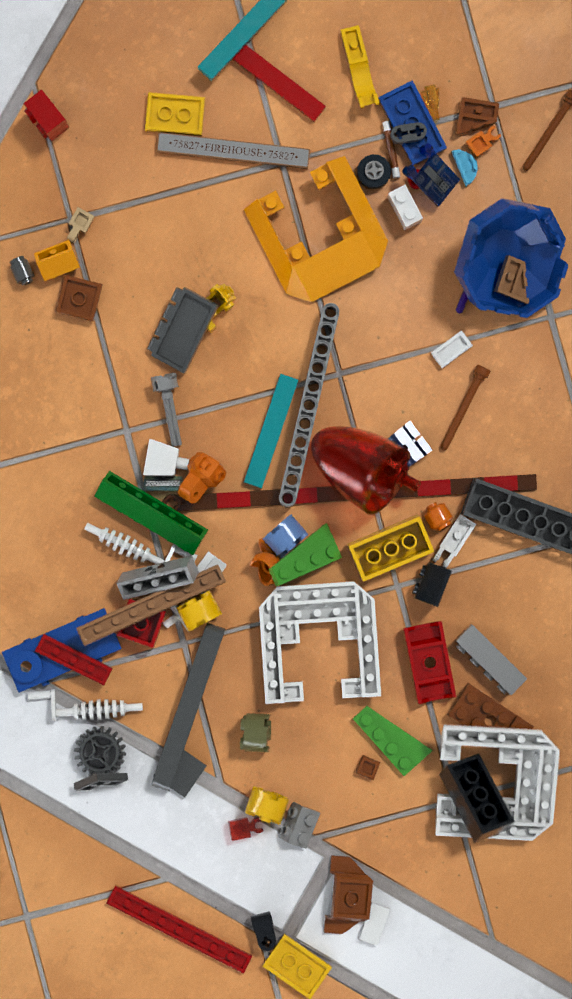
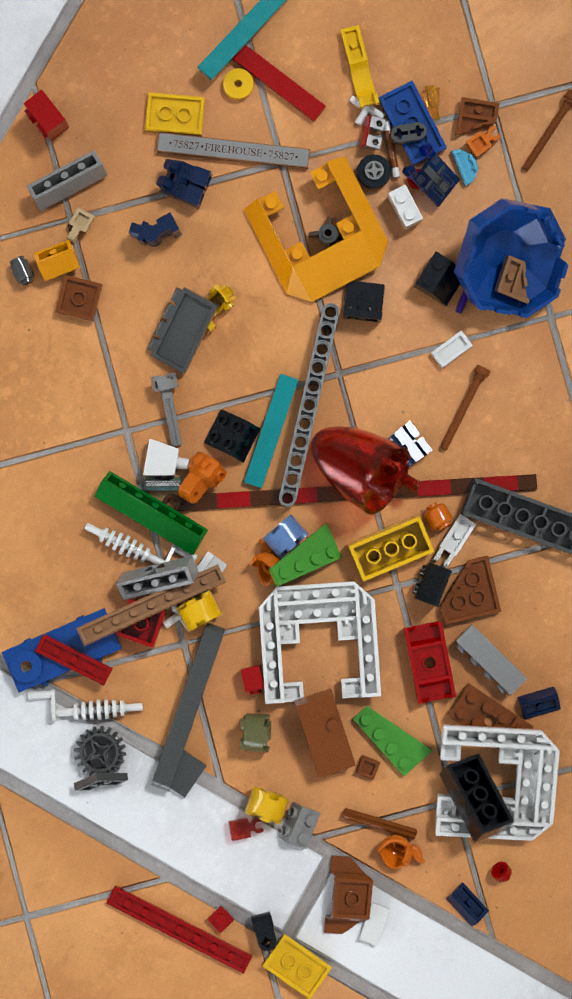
none -> light grey brick [27,150,107,211]
none -> dark blue hips [129,212,182,247]
none -> dark blue hips [156,159,213,209]
none -> black bracket [204,409,260,463]
none -> red plate [207,905,235,933]
none -> yellow piece [223,68,254,100]
none -> red brick [241,665,264,695]
none -> dark orange brick [294,688,356,778]
none -> dark grey brick [309,217,344,249]
none -> dark orange axle [342,808,417,839]
none -> black bracket [343,281,385,323]
none -> white piece [350,96,385,126]
none -> flat silver piece [359,115,386,151]
none -> orange hair [377,835,425,869]
none -> black slope [414,251,460,306]
none -> dark orange plate [440,555,501,625]
none -> dark blue slope [446,882,489,926]
none -> red tile [491,862,512,882]
none -> dark blue slope [518,687,561,720]

